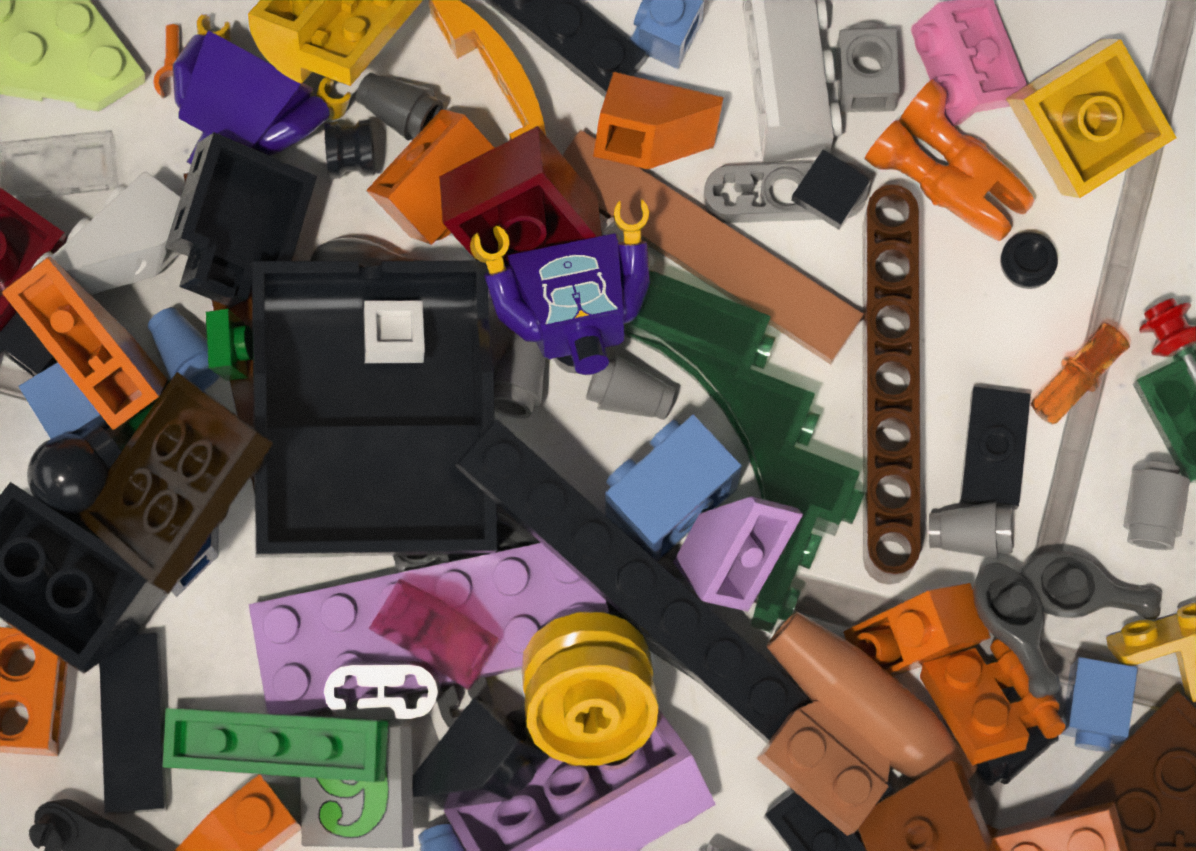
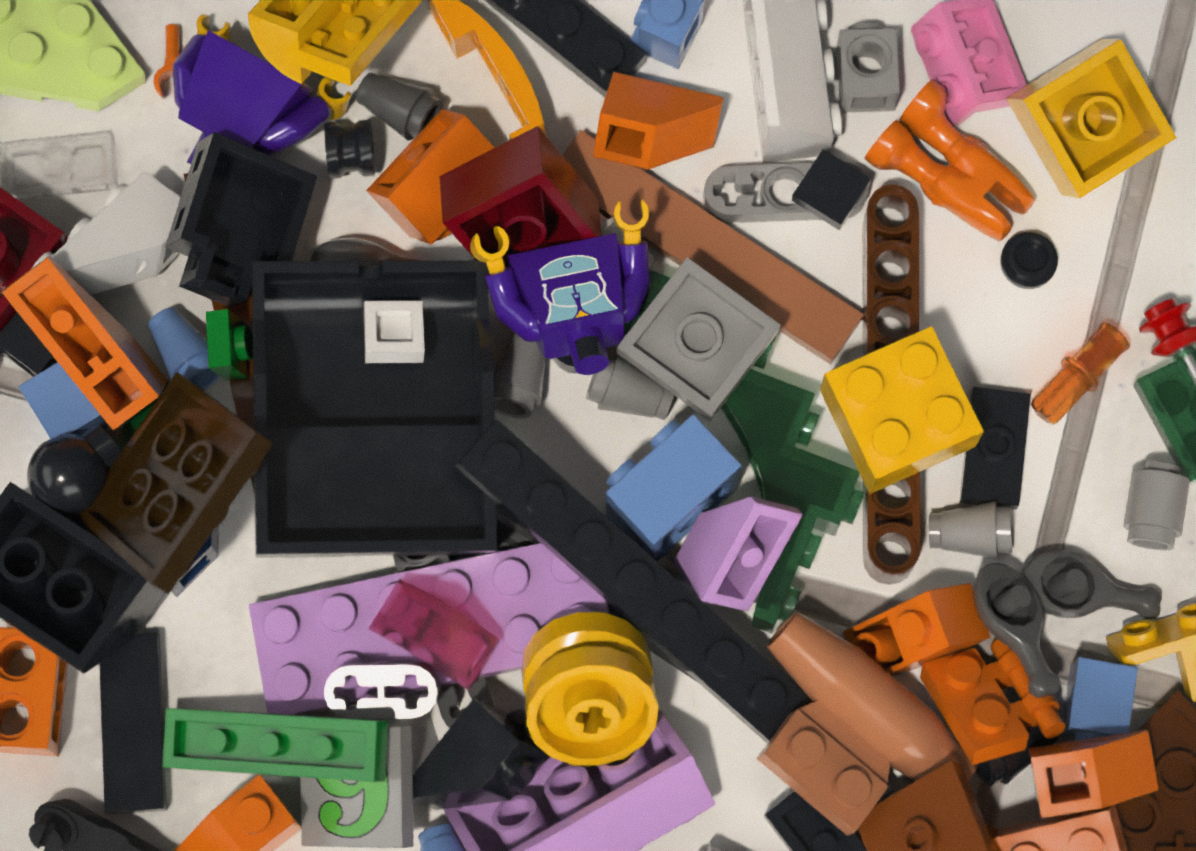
none -> light grey plate [617,257,781,421]
none -> yellow brick [820,326,984,494]
none -> orange slope [1028,729,1158,818]

